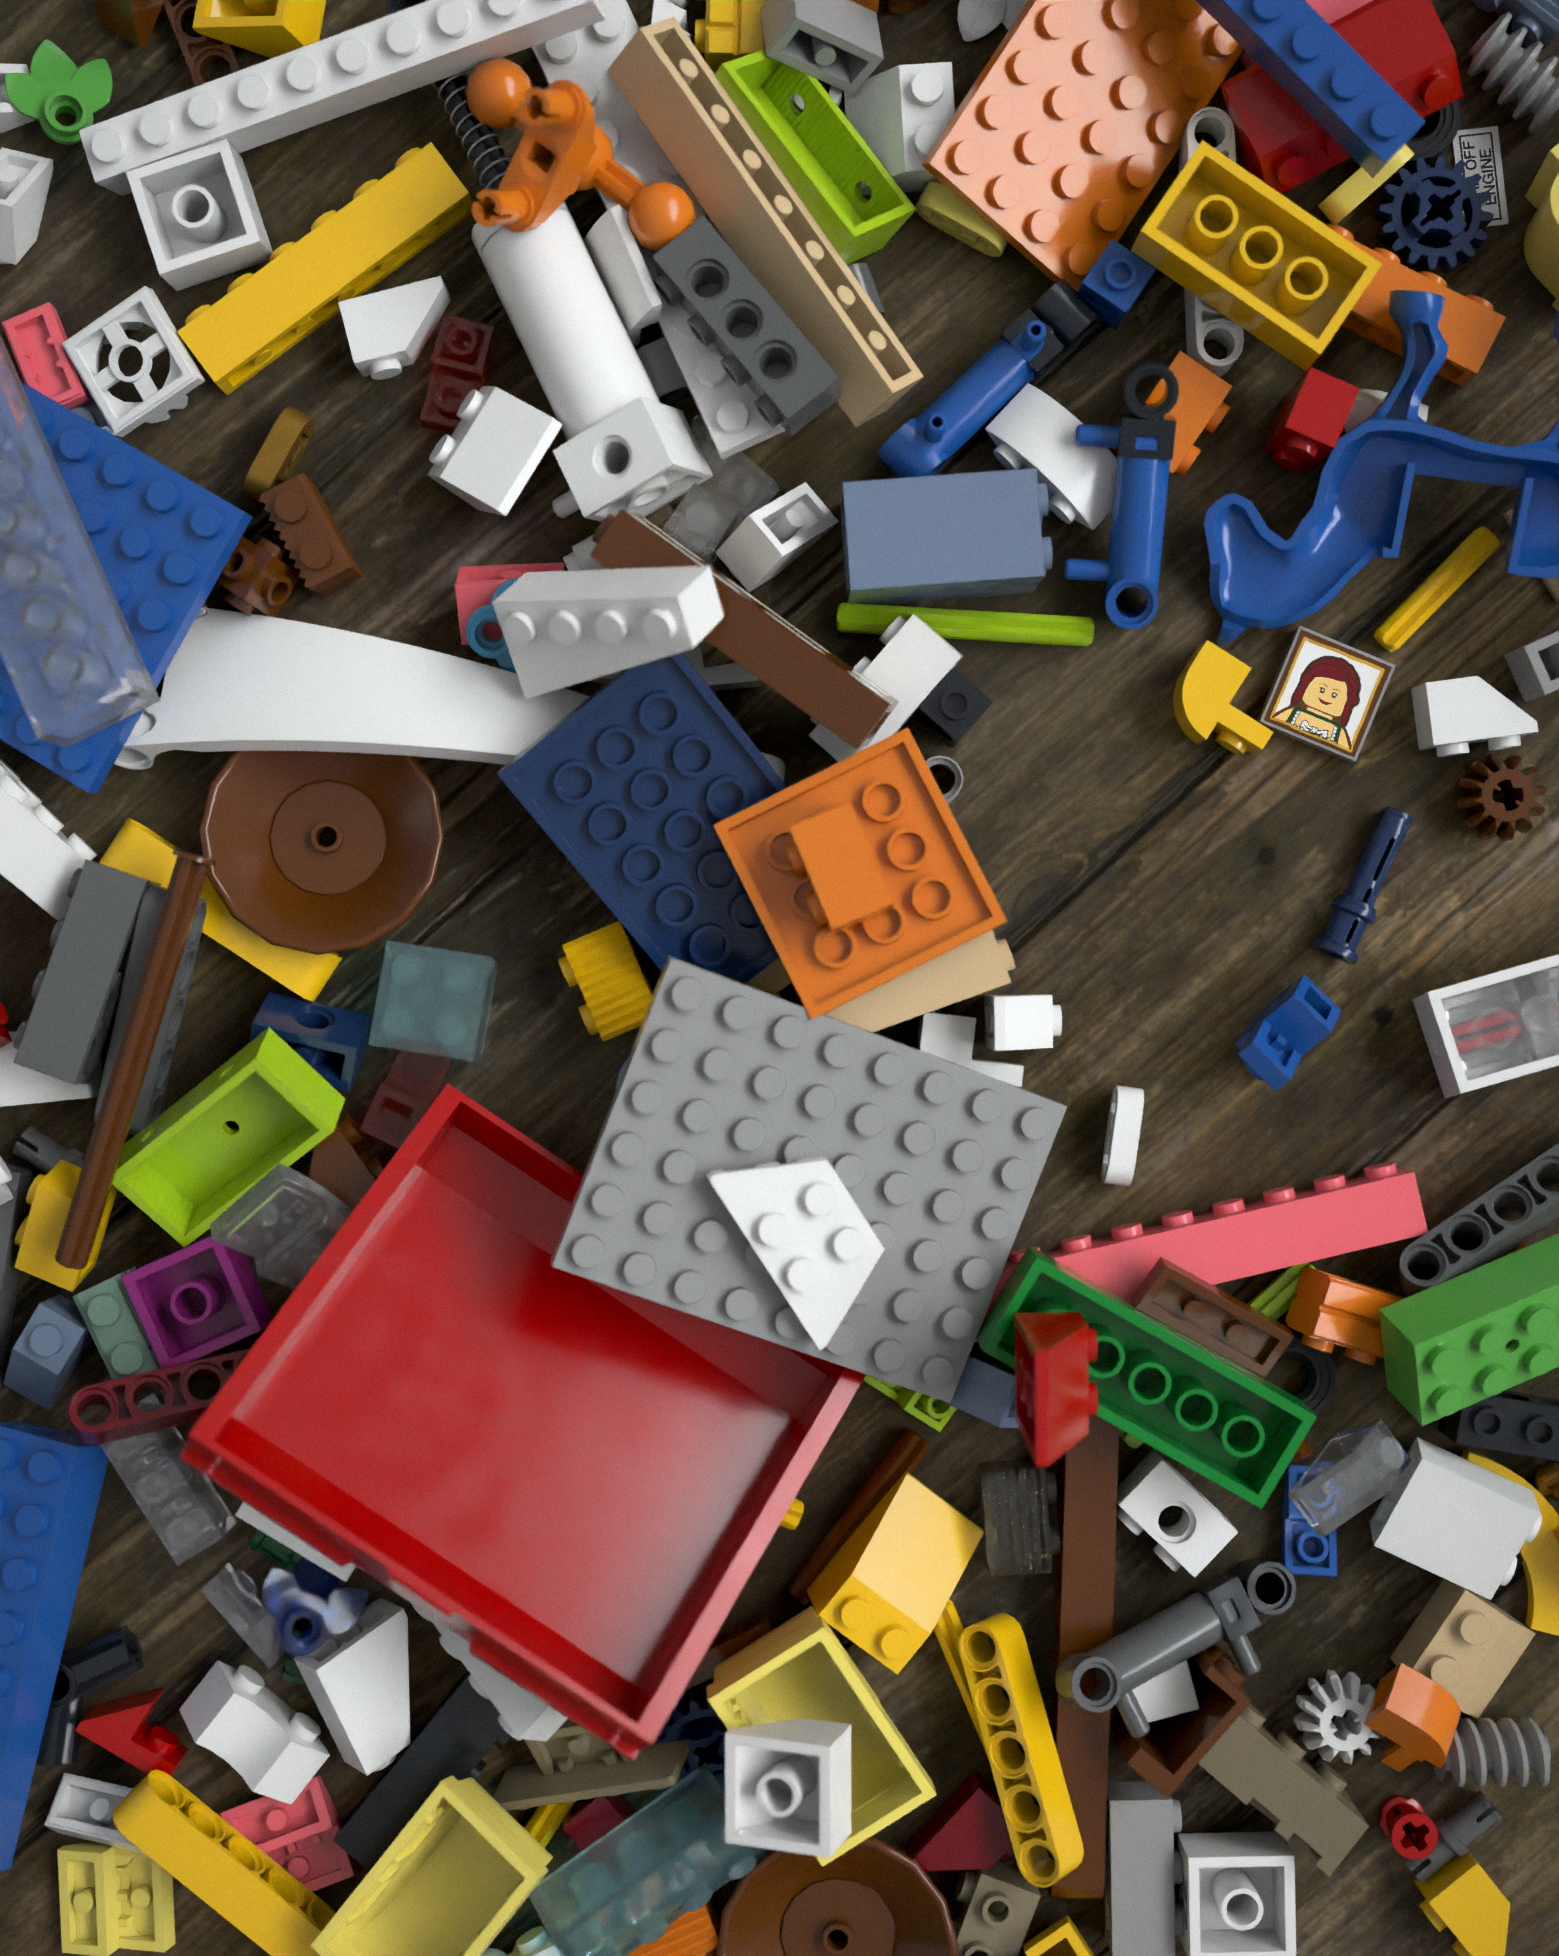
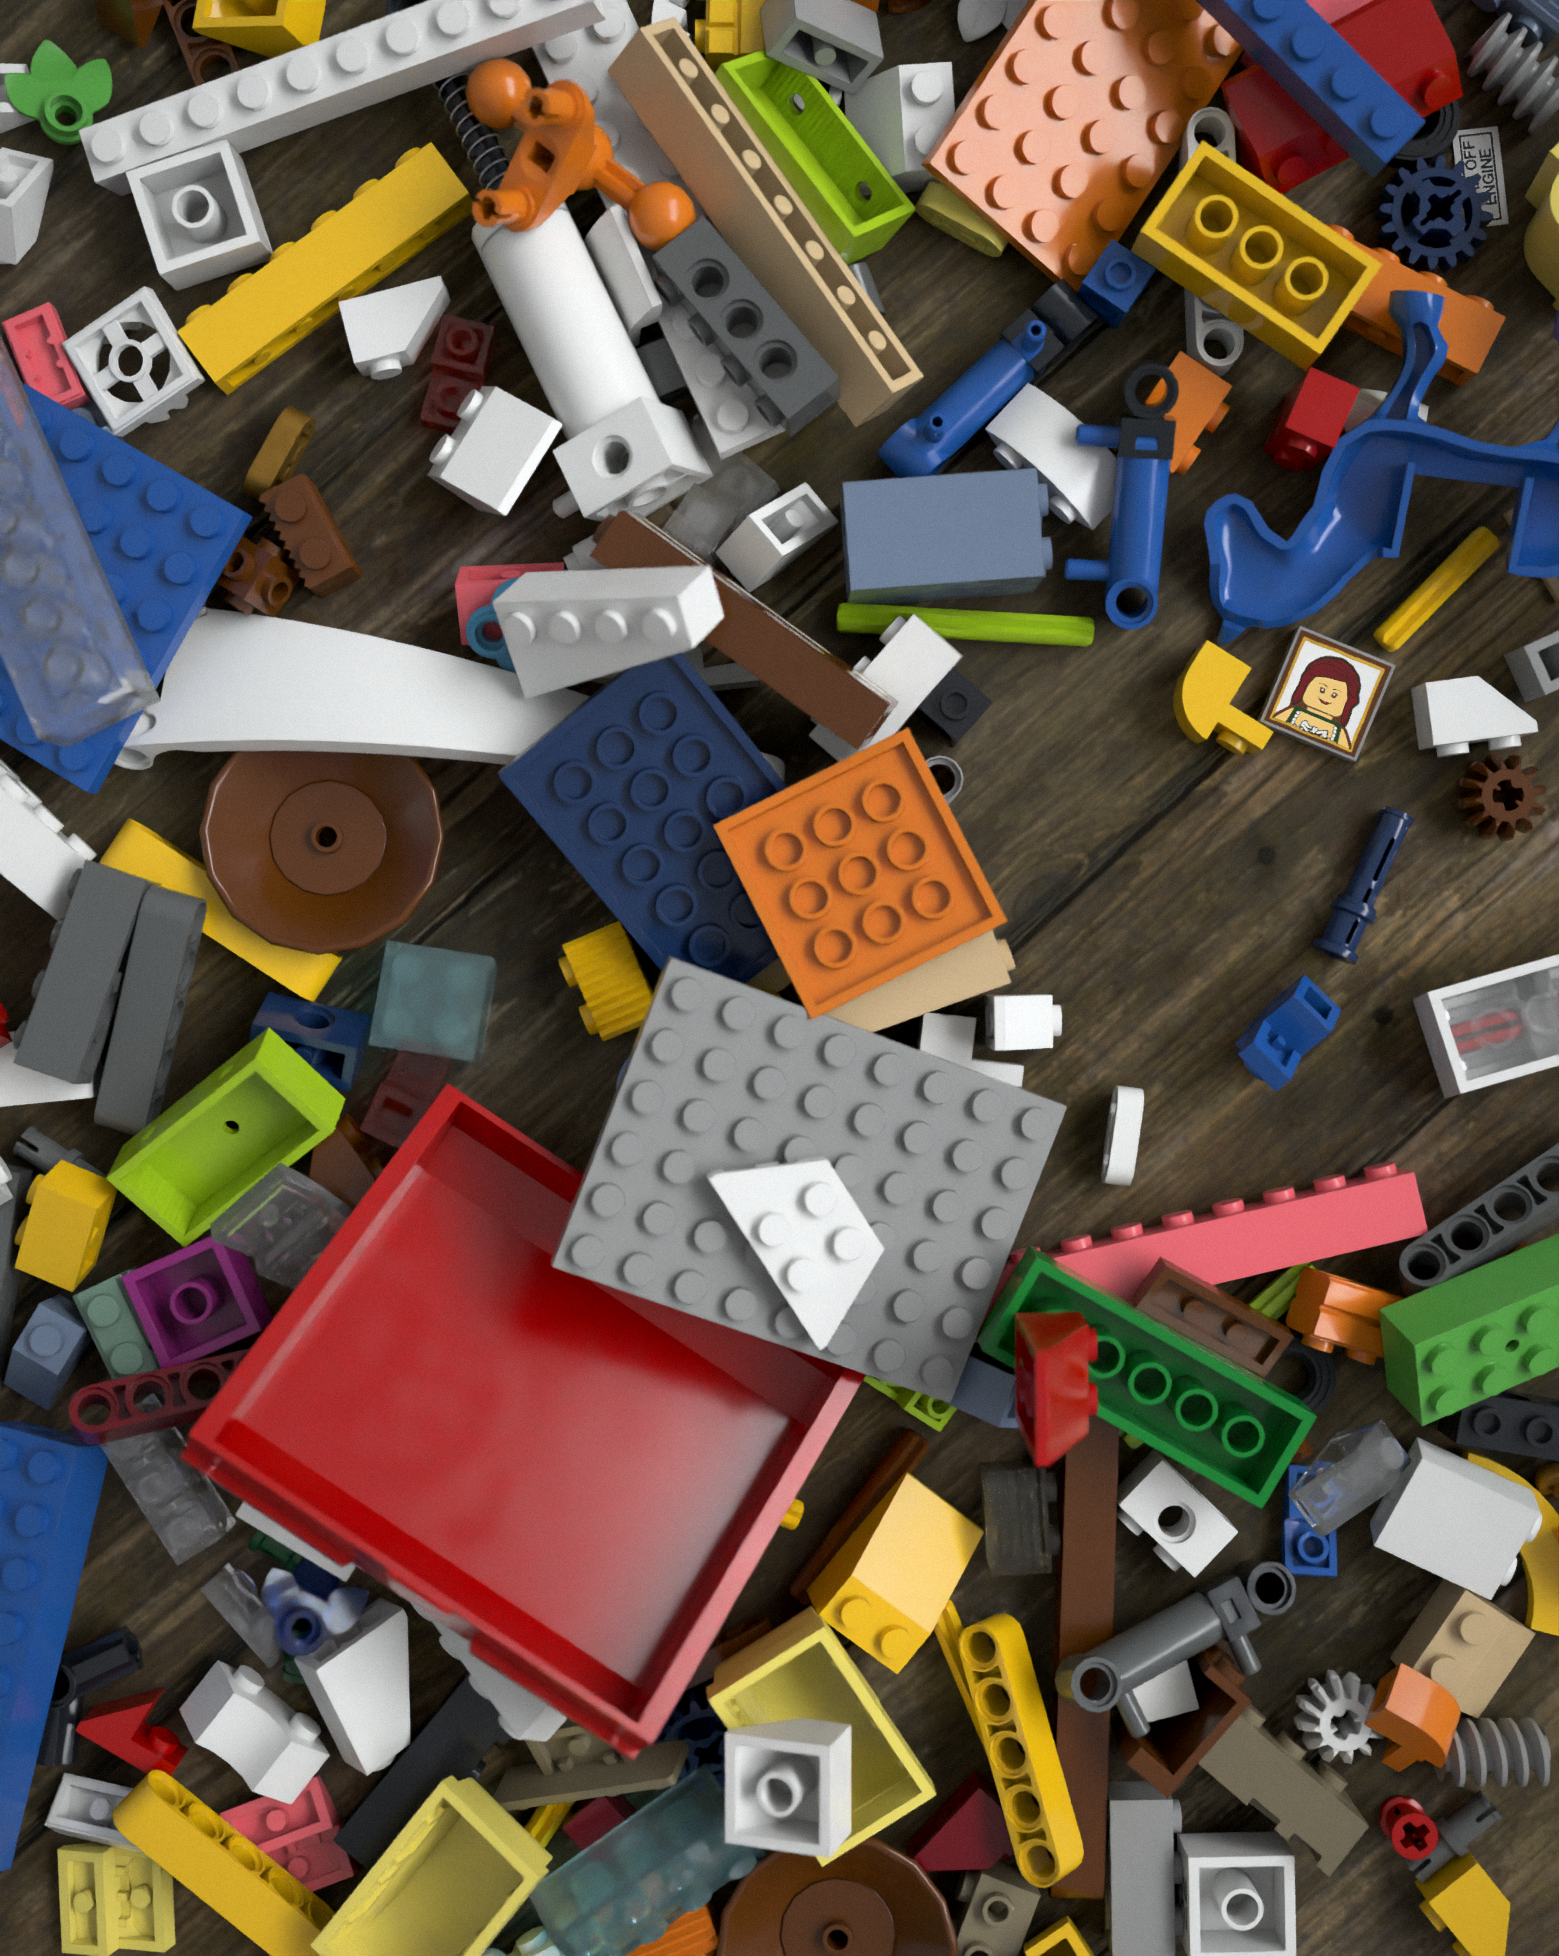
reddish brown axle [55,848,217,1270] -> none
orange brick [784,801,894,934] -> none
light yellow beam [1318,144,1414,225] -> none

